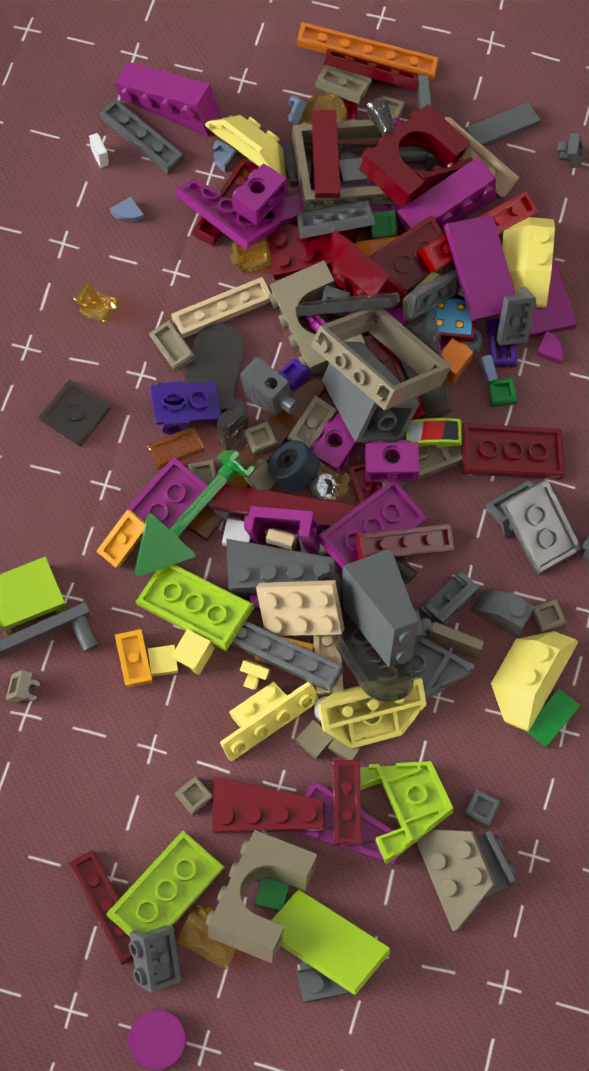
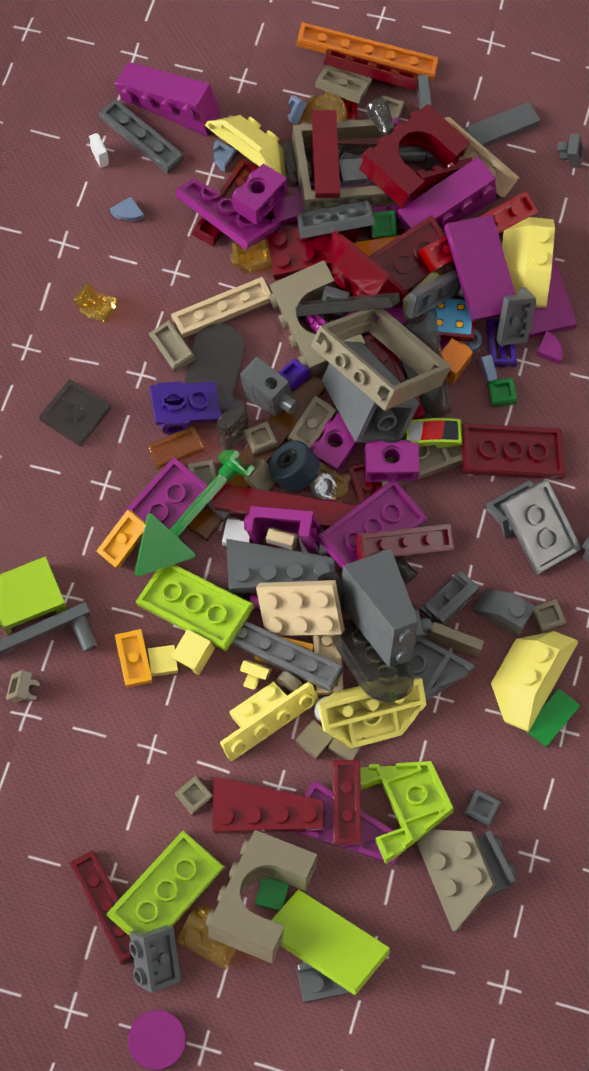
none -> dark tan tile [276,671,303,693]

